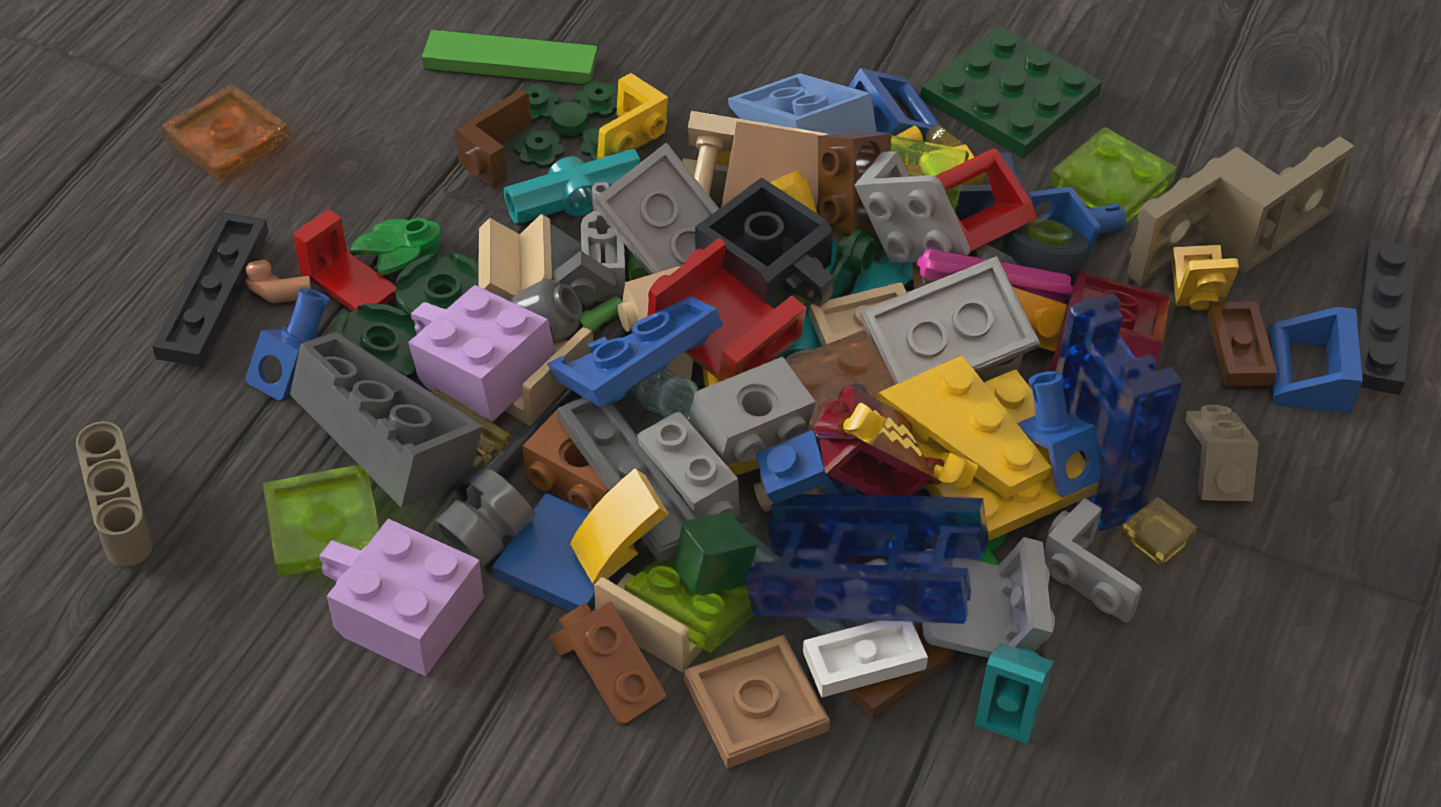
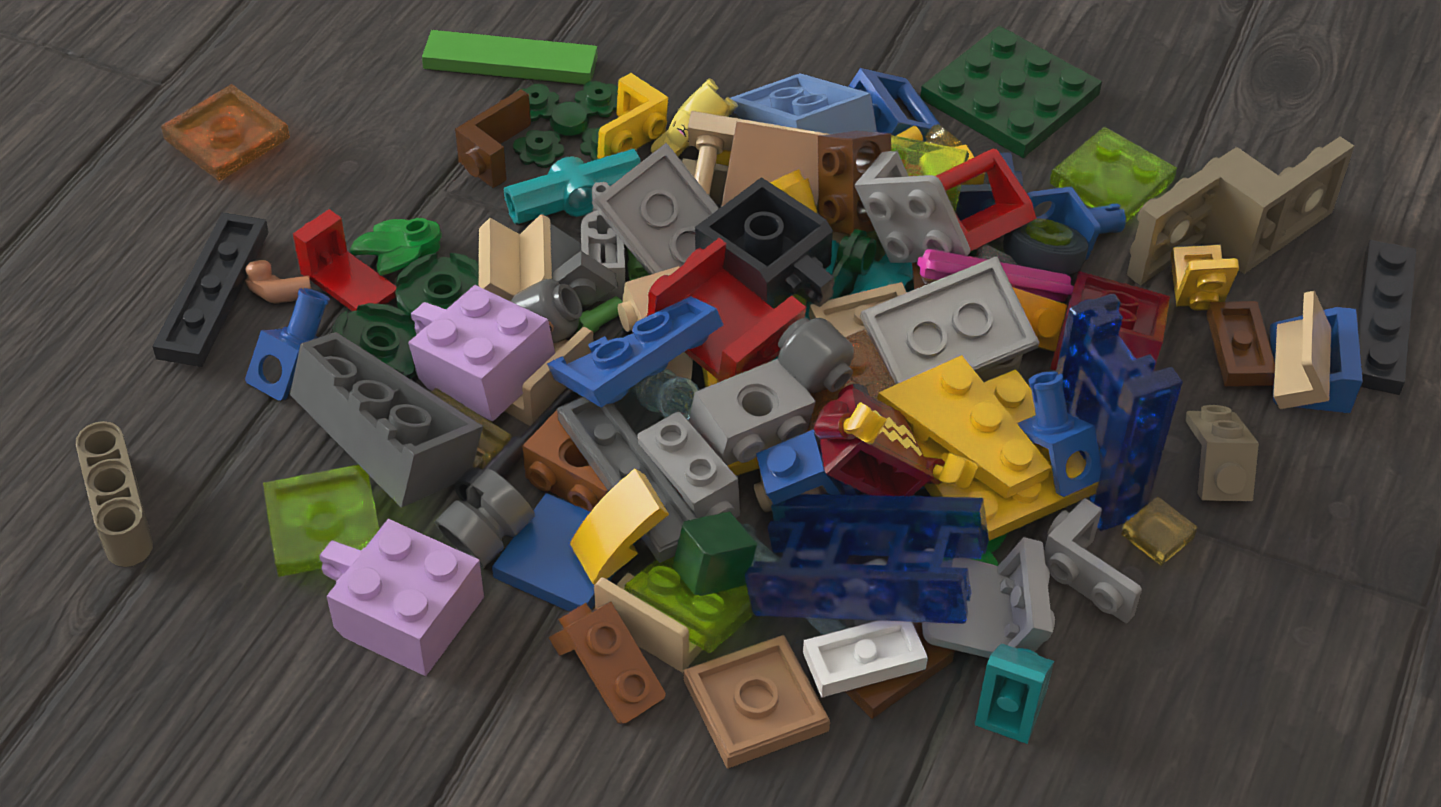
none -> light yellow animal [651,78,738,157]
none -> dark grey head [778,317,854,394]
none -> tan panel [1274,291,1331,409]

